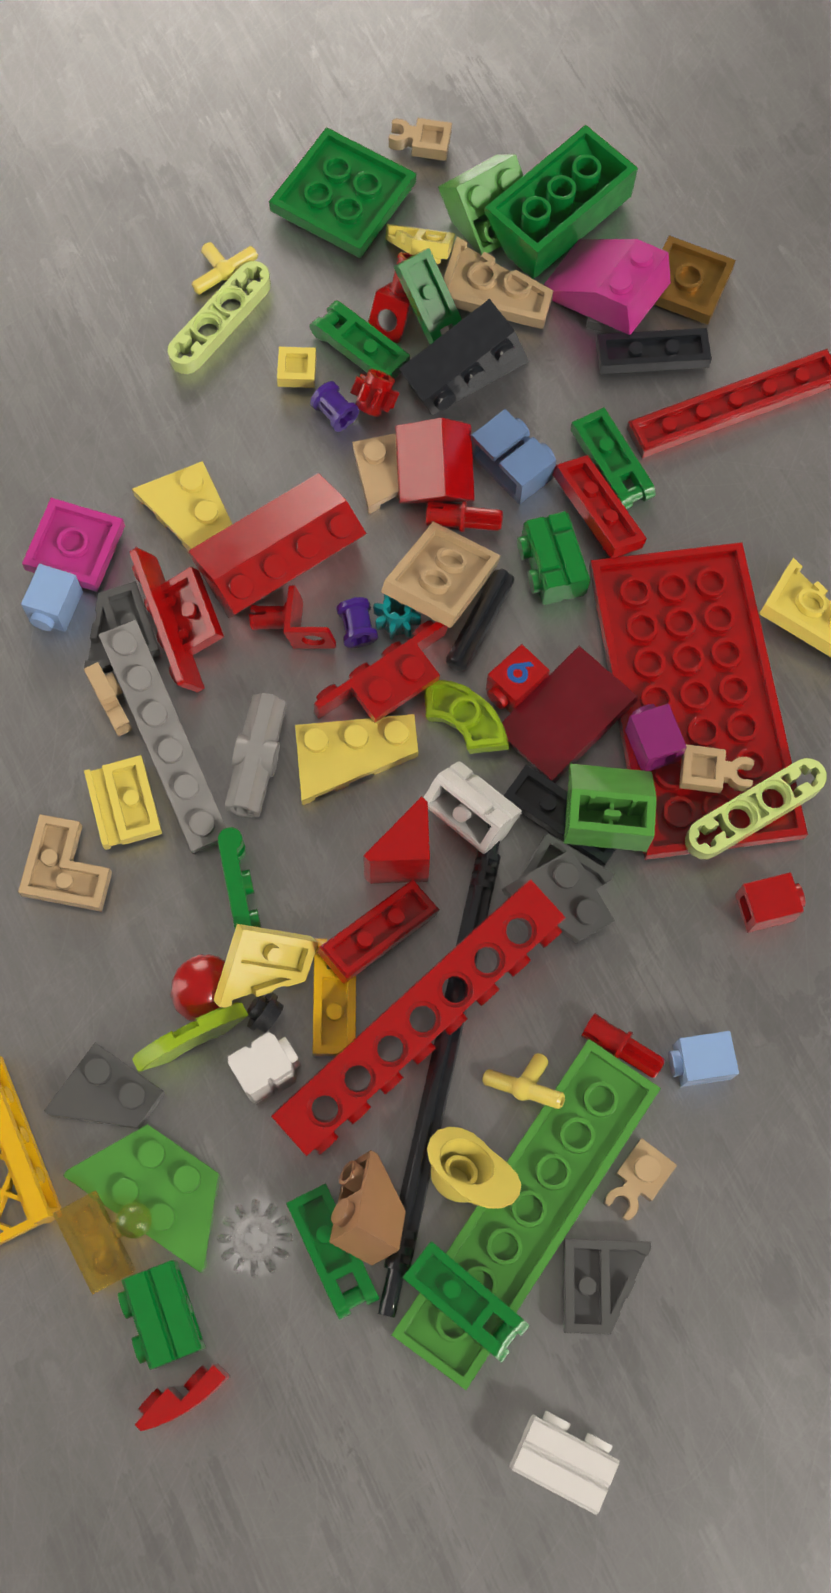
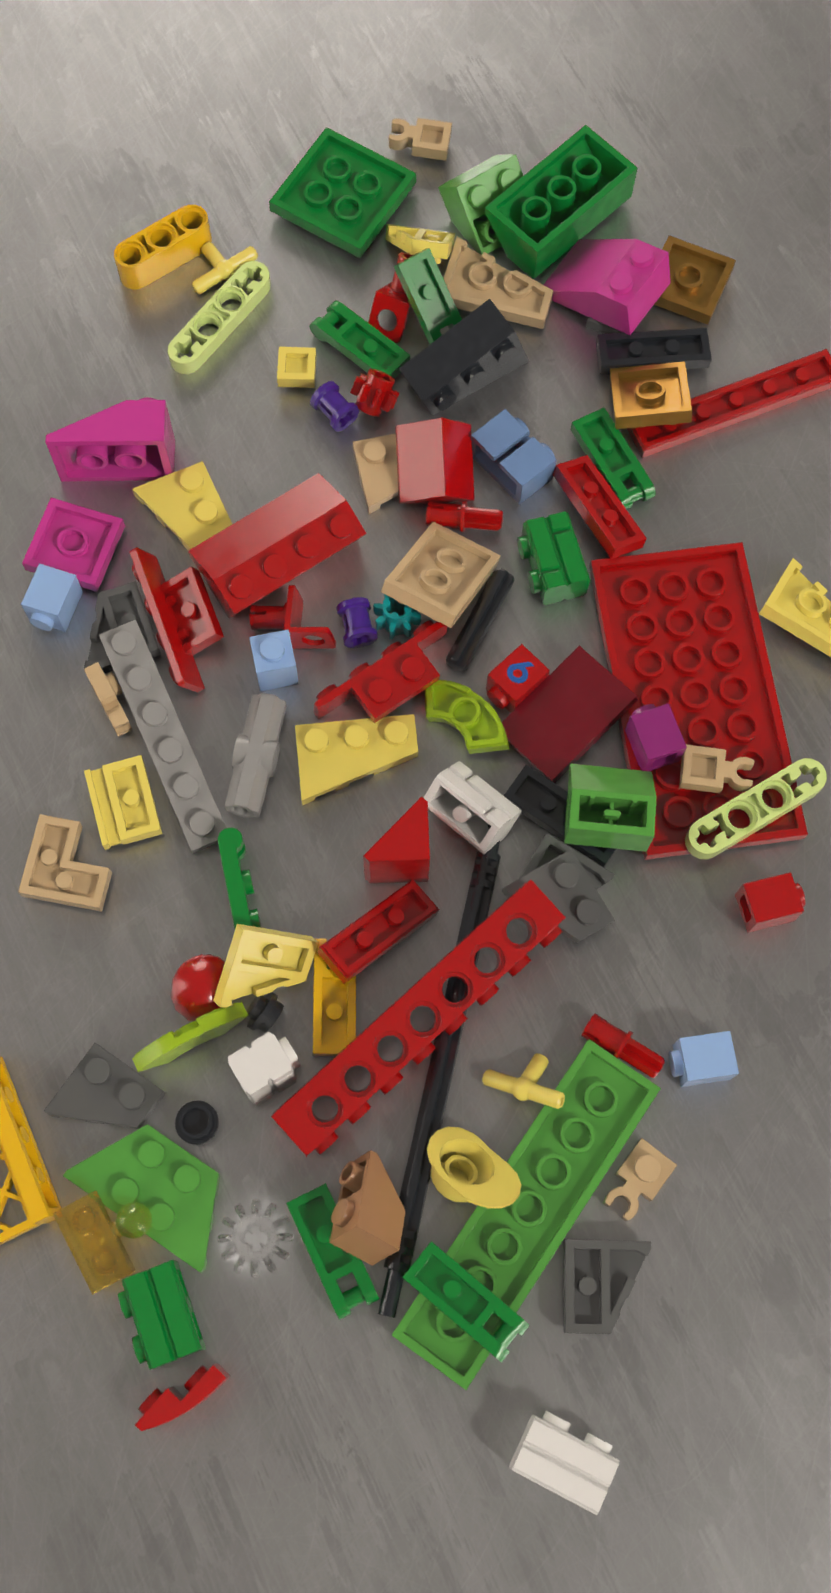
none -> dark pink slope [45,397,175,482]
none -> yellow beam [114,204,212,290]
none -> black plate [175,1100,219,1145]
none -> light blue brick [249,629,299,692]
none -> pearl gold plate [610,361,692,429]

